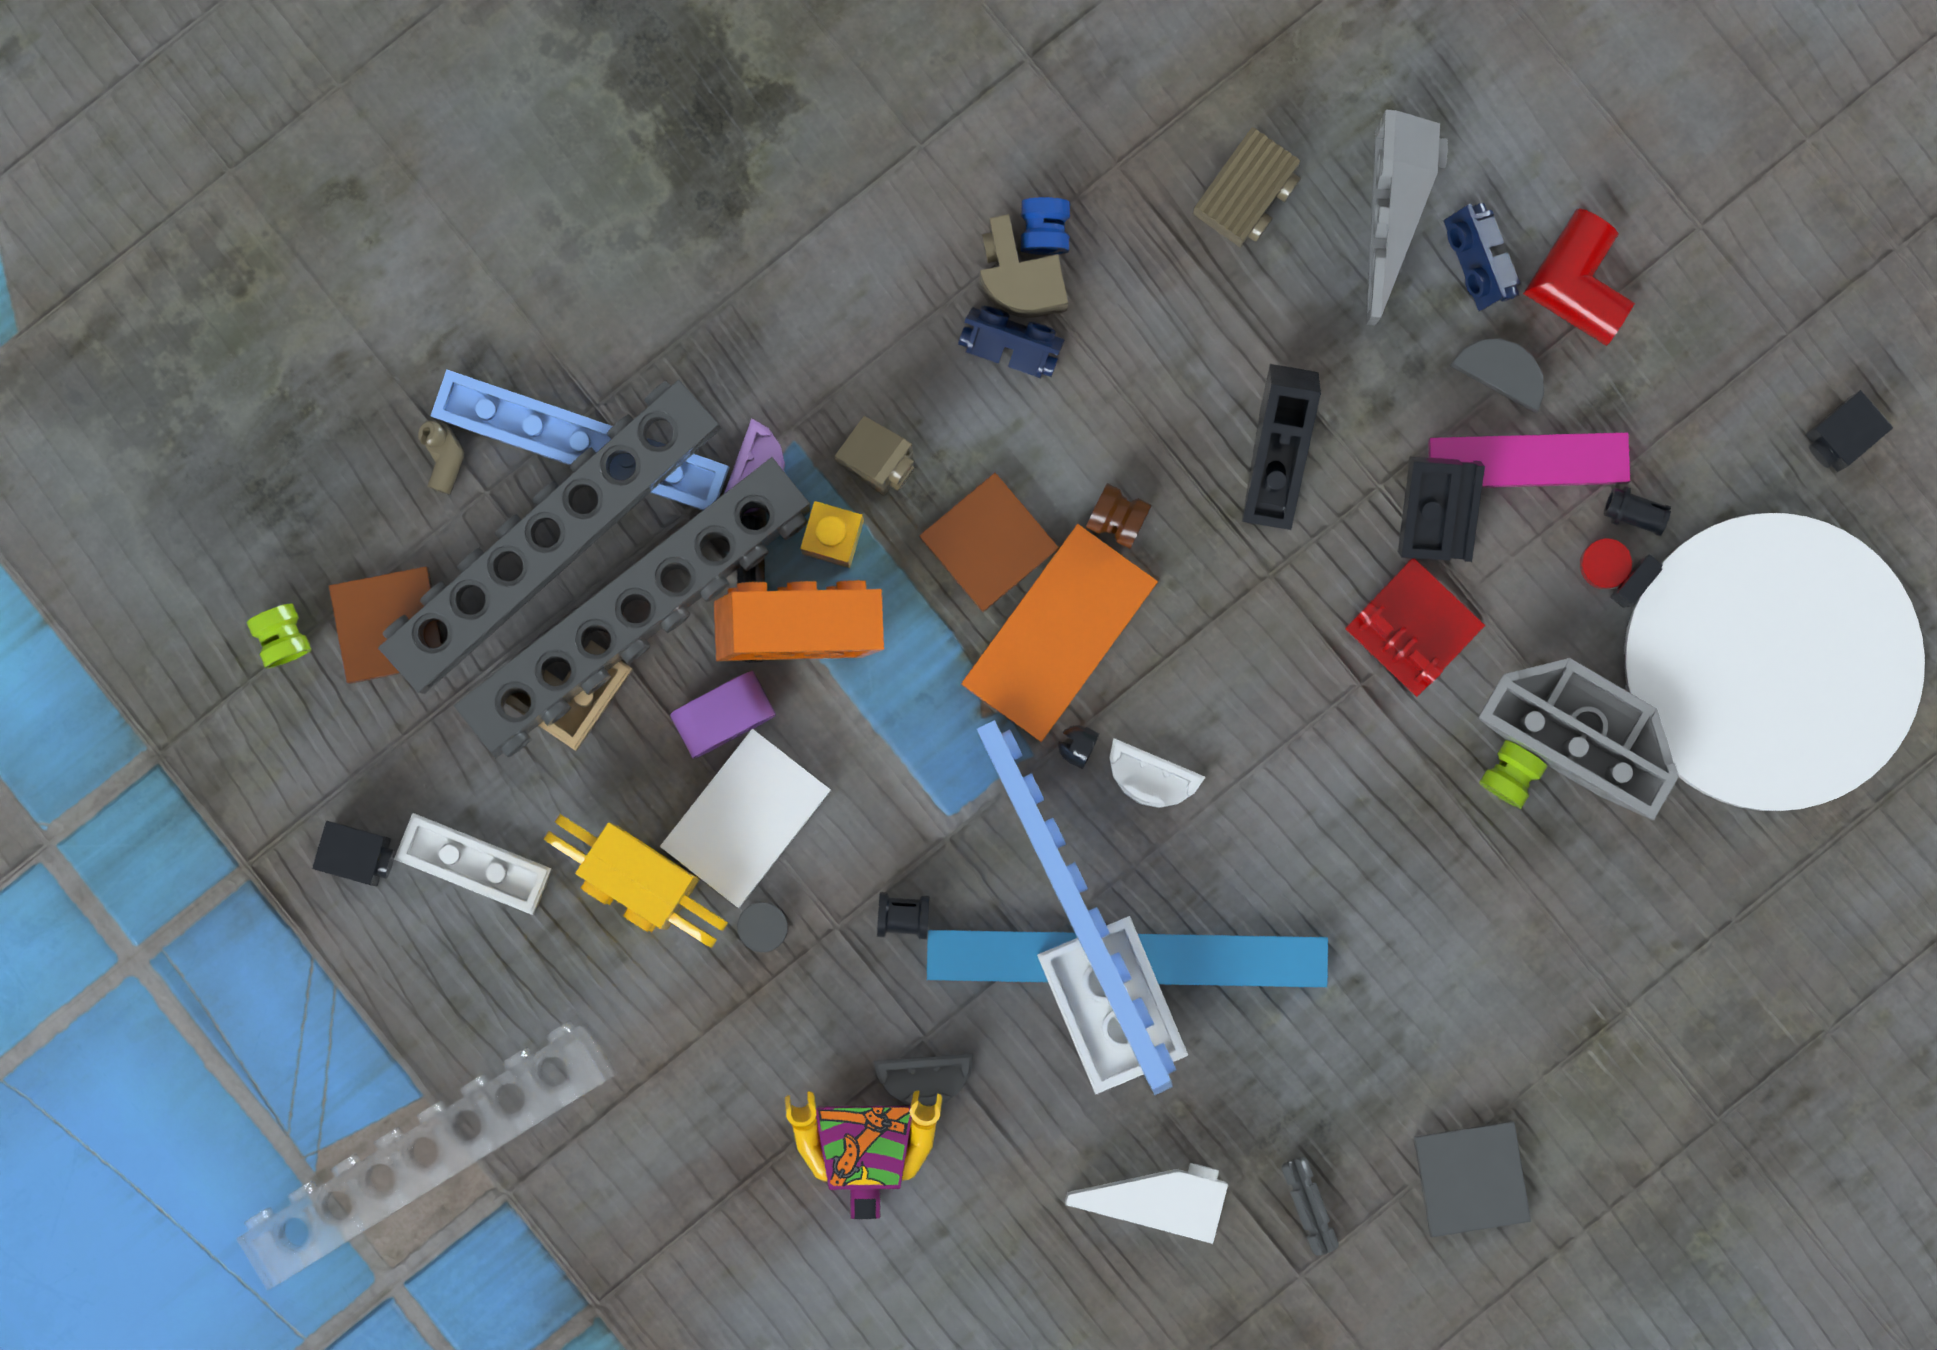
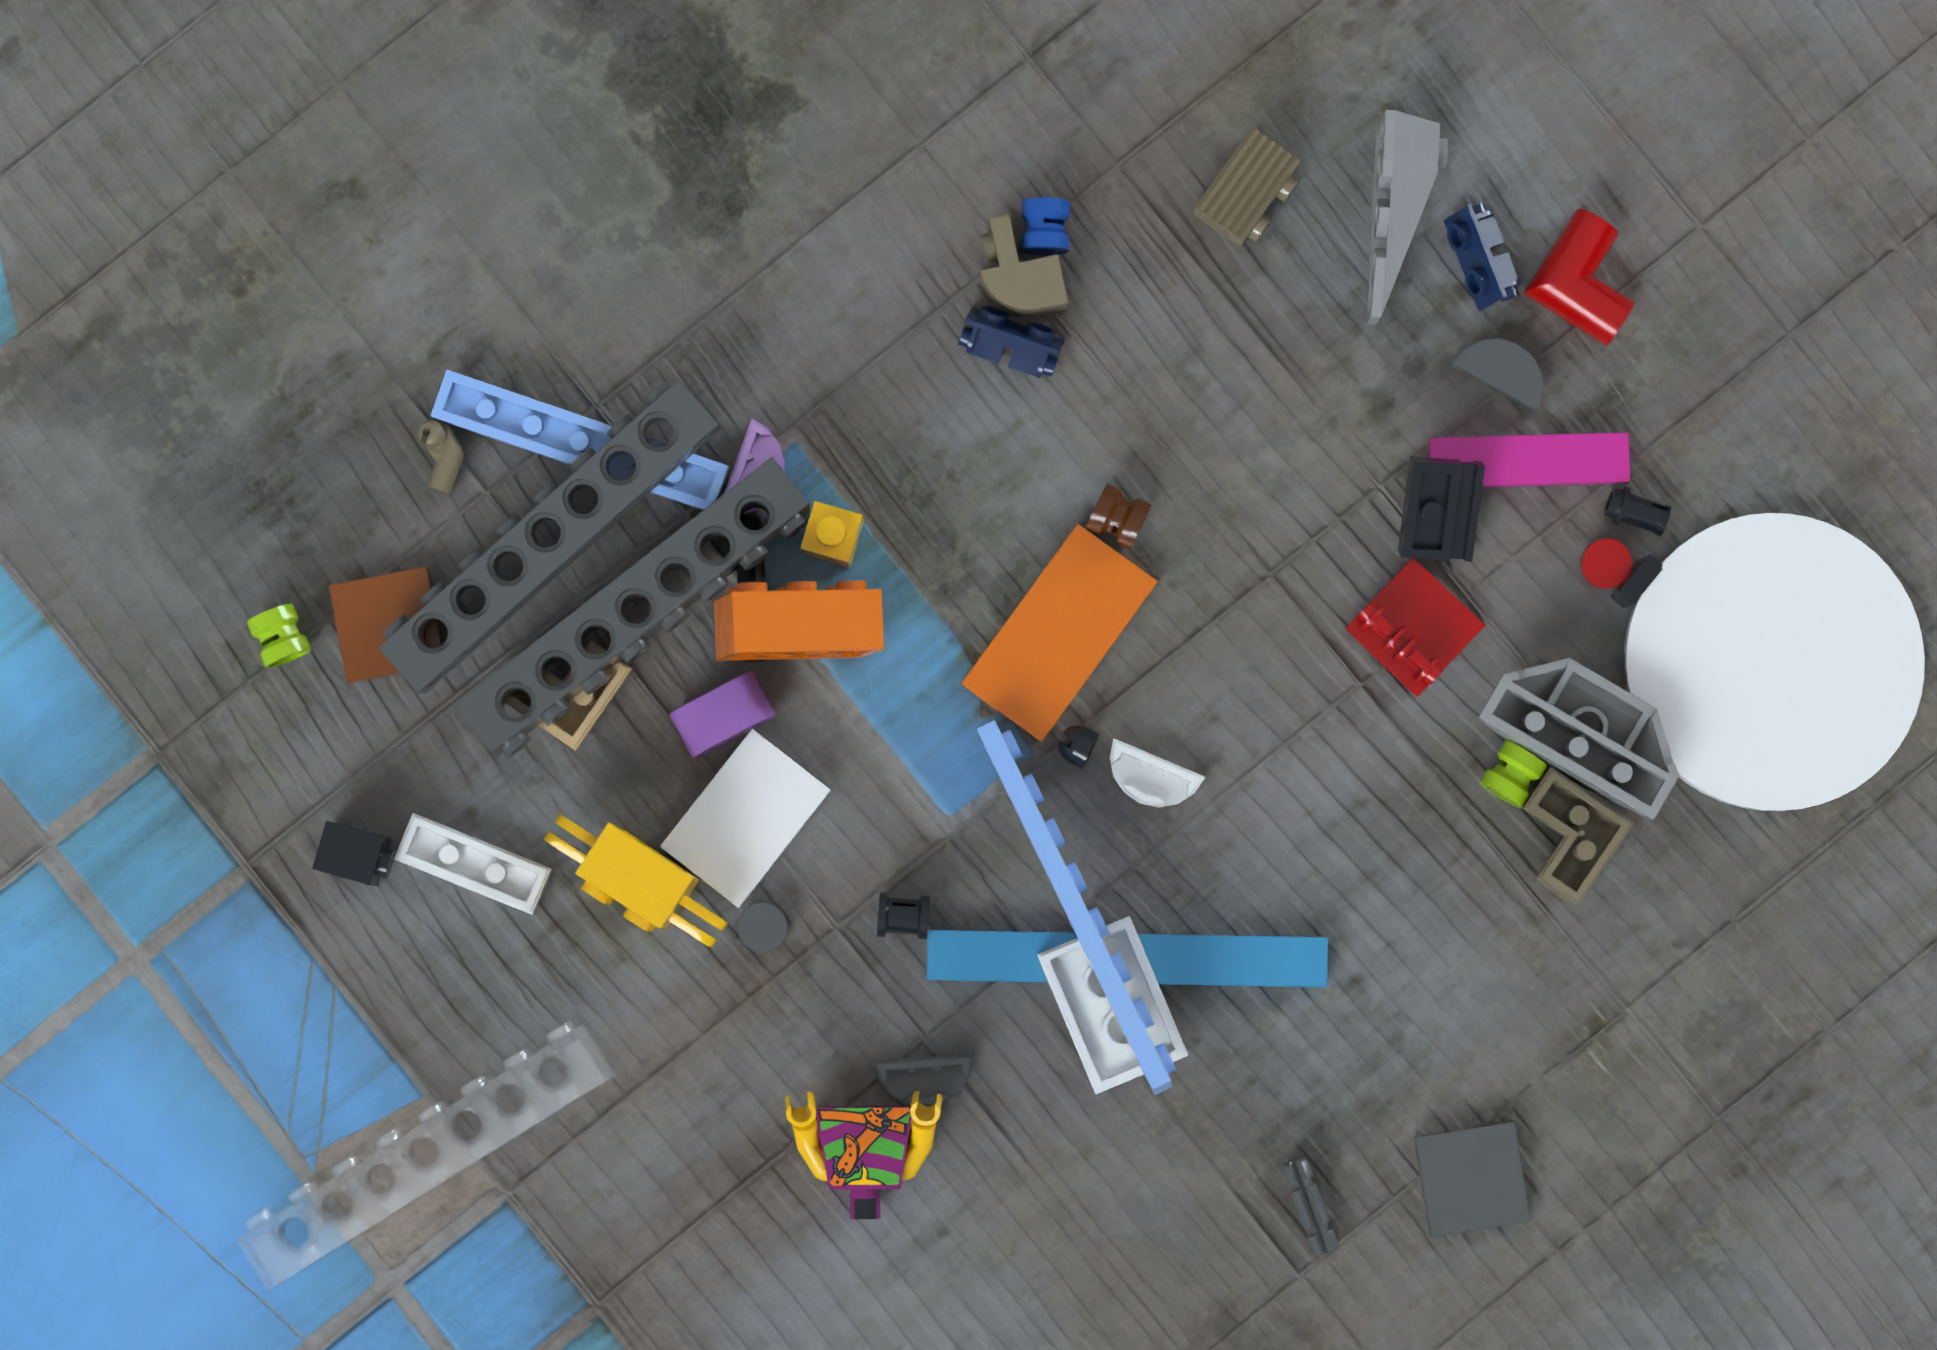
dark tan slope [835,416,915,496] -> none
dark orange tile [919,473,1059,613] -> none
white slope [1065,1163,1228,1244] -> none
black slope [1242,364,1321,530] -> none
black brick [1806,390,1893,472] -> none
none -> dark tan brick [1522,767,1634,906]

